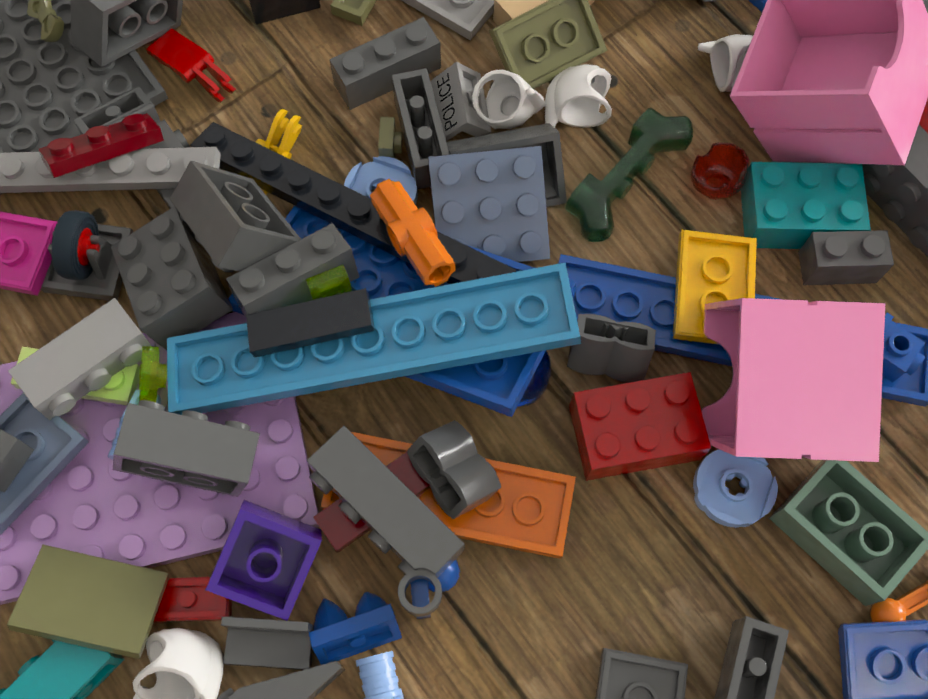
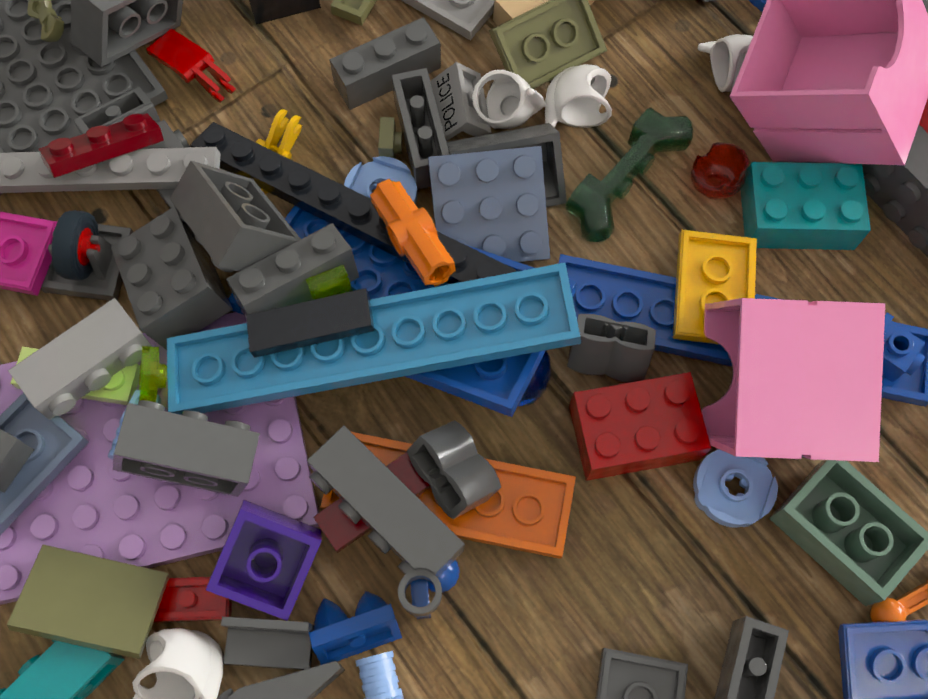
dark grey brick [798,230,894,285] -> none

